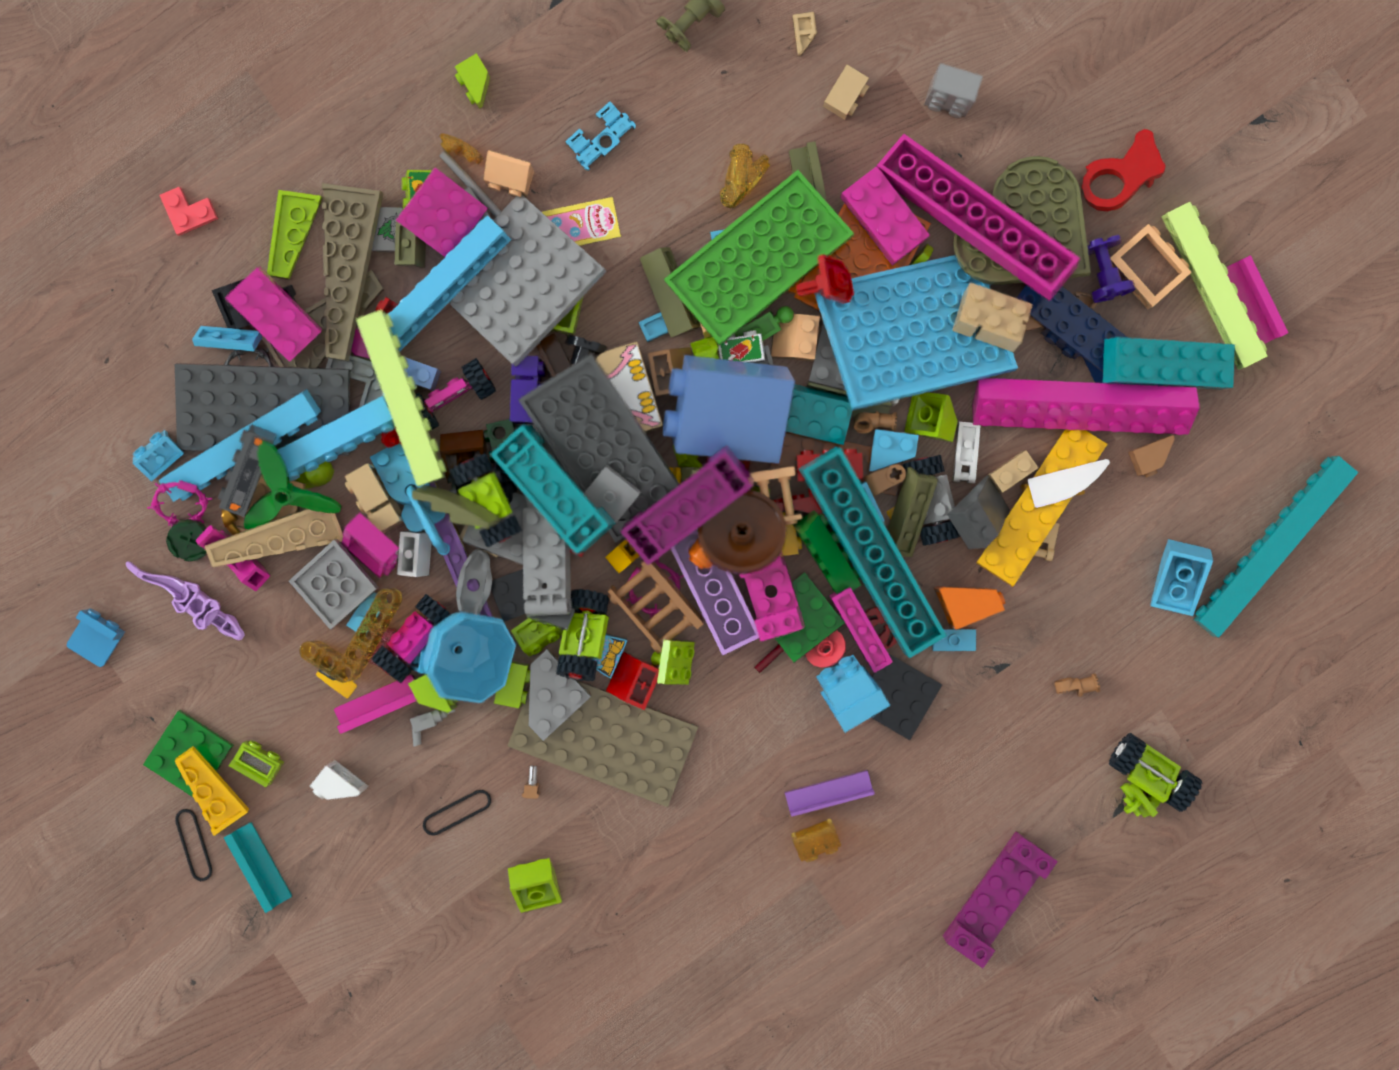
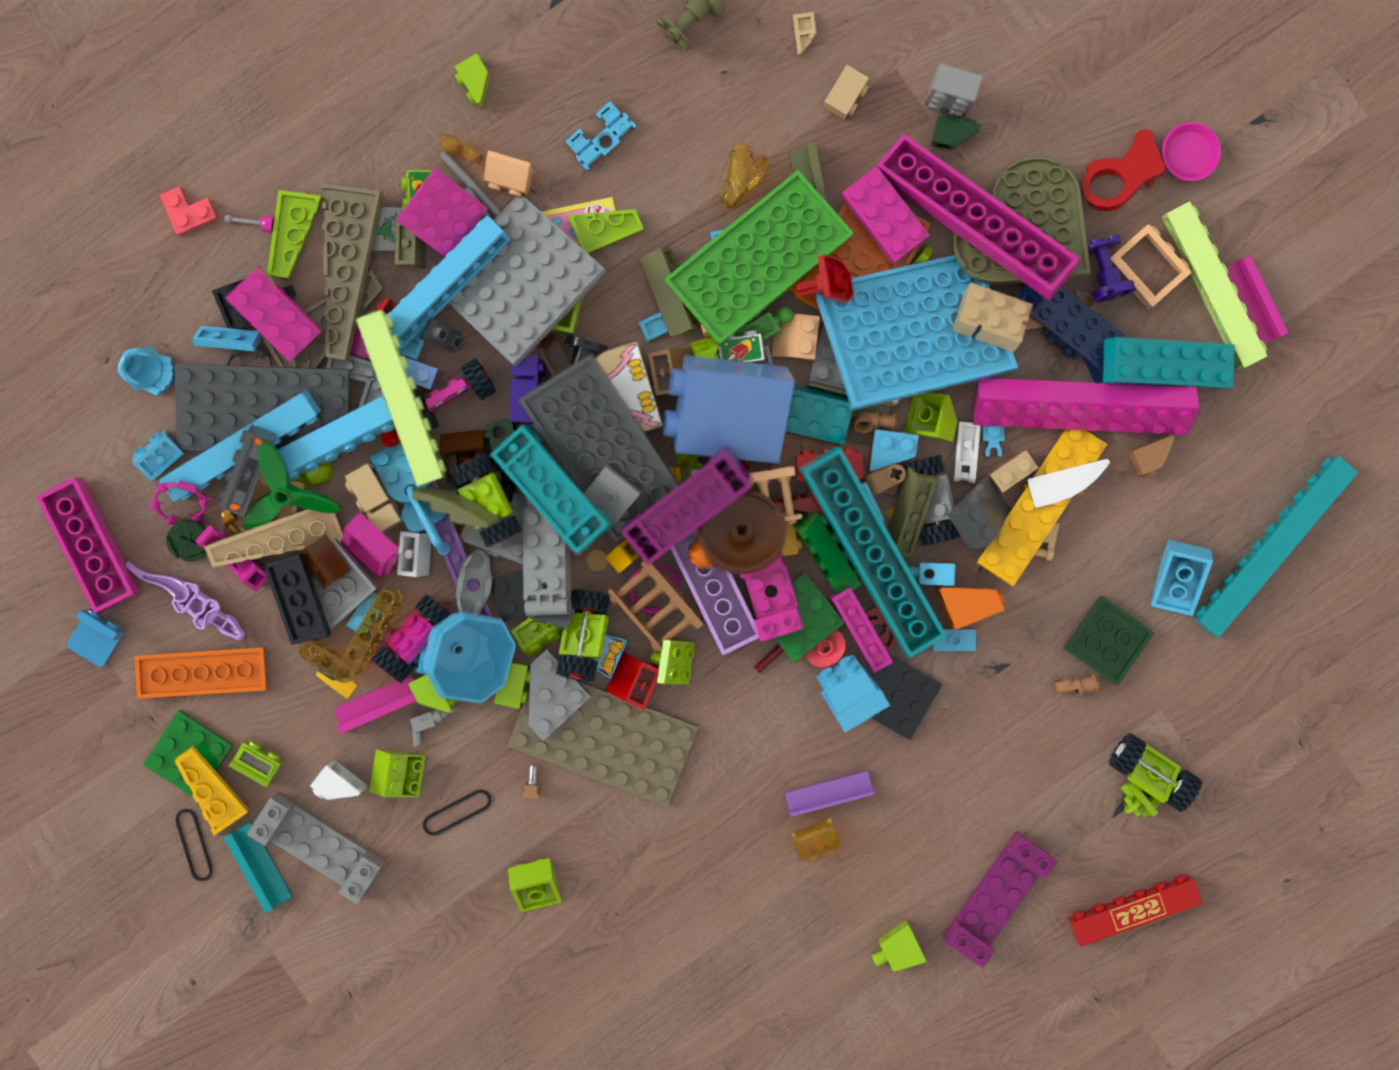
none -> dark pink brick [36,477,141,613]
none -> medium azure hair [118,347,175,396]
none -> orange plate [134,647,268,699]
none -> hinge [224,215,275,233]
none -> light grey plate [247,793,386,904]
none -> black plate [263,553,331,645]
none -> reddish brown panel [300,536,350,589]
none -> lime slope [369,749,426,797]
none -> medium azure plate [400,326,428,361]
none -> dark grey hips [421,318,464,352]
none -> lime wing [568,209,644,254]
none -> clear yellow plate [587,550,608,571]
none -> lime torso [871,920,927,971]
none -> medium azure torso [908,562,955,586]
none -> dark green slope [931,114,981,150]
none -> medium azure plate [981,426,1005,457]
none -> dark green plate [1064,596,1154,686]
none -> red brick [1068,874,1203,947]
none -> dark pink piece [1161,122,1221,181]

